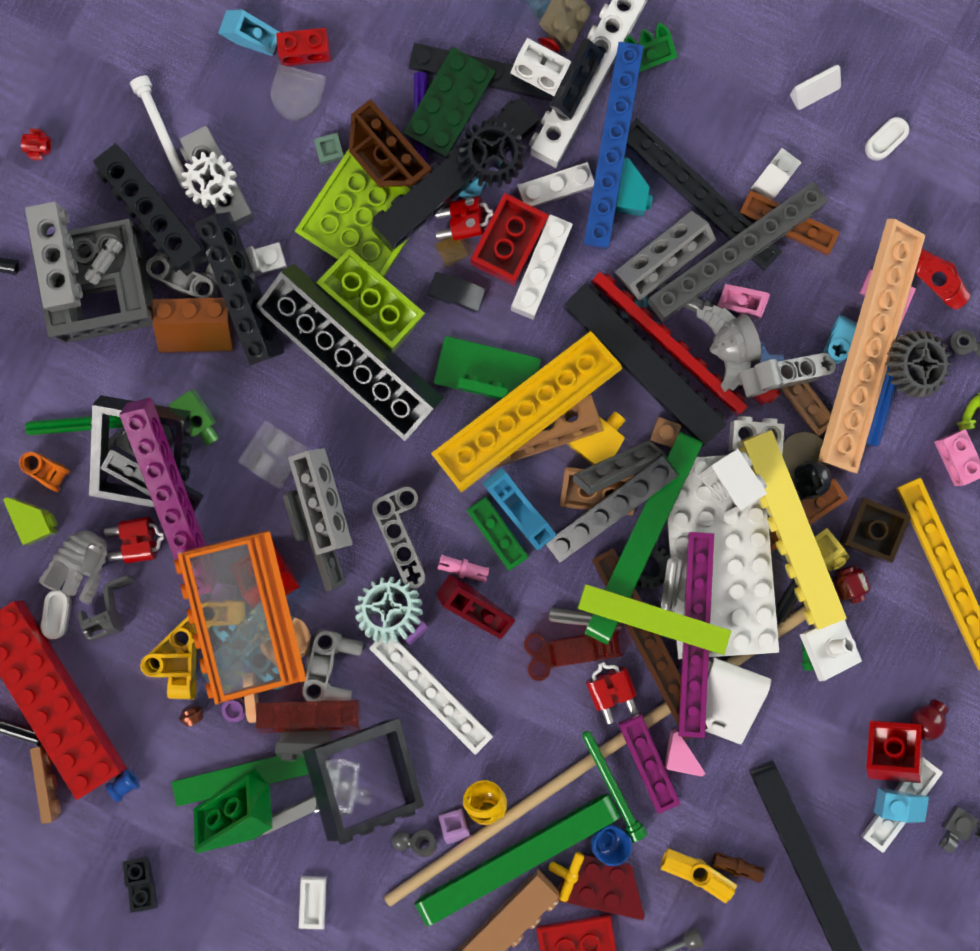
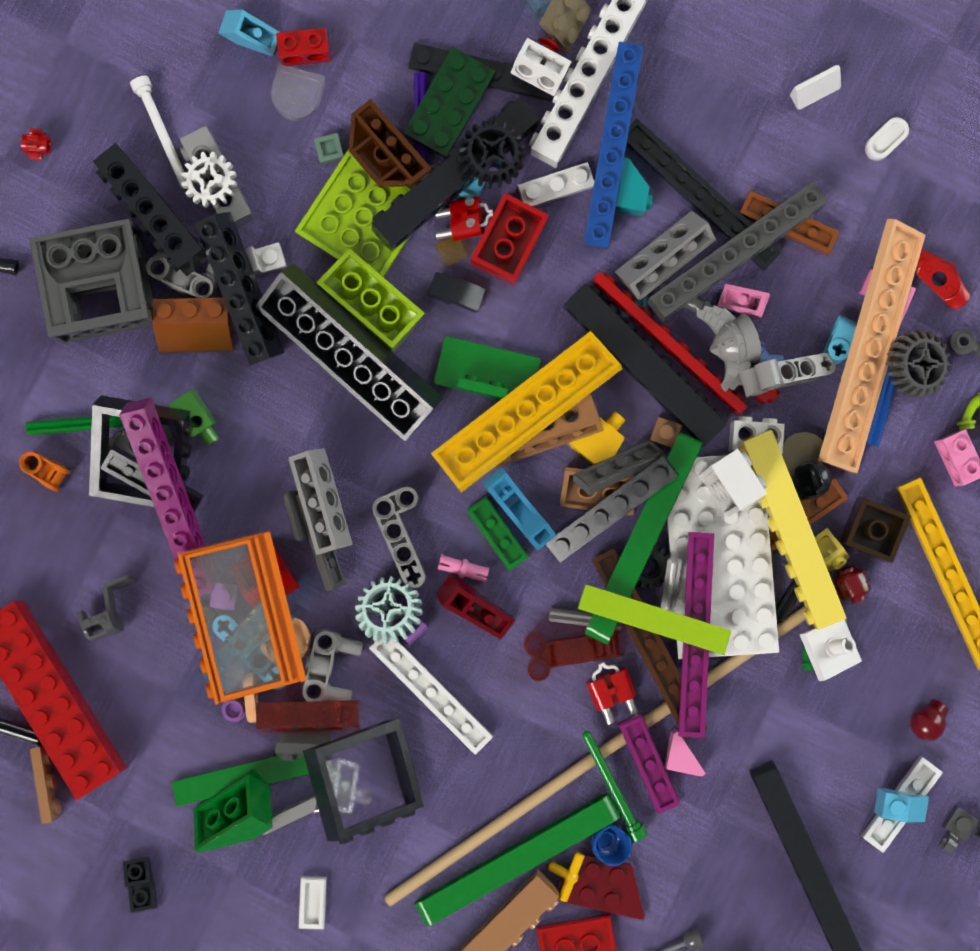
lime slope [3,497,58,545] -> none
light grey brick [25,202,83,312] -> none
light grey hair [39,530,108,604] -> none
white tile [41,589,72,639] -> none
light grey axle [84,238,122,285] -> none
red piece [104,516,165,564] -> none
blue bush [106,769,140,802] -> none
yellow connector [140,600,246,699] -> none
copper plate [179,704,204,727] -> none
clear plate [238,420,307,489] -> none
dark grey plate [391,830,437,857] -> none
lavender slope [438,808,470,844] -> none
yellow helmet [463,780,507,825] -> none
white brick [511,215,573,320] -> none
black plate [549,39,605,120] -> none
green plate [624,22,677,72] -> none
yellow piece [660,848,737,904] -> none
white door [705,657,771,745] -> none
reddish brown pin [711,851,765,883] -> none
white slope [751,148,802,200] -> none
medium nougat tile [779,383,831,436] -> none
red slope [866,721,922,783] -> none

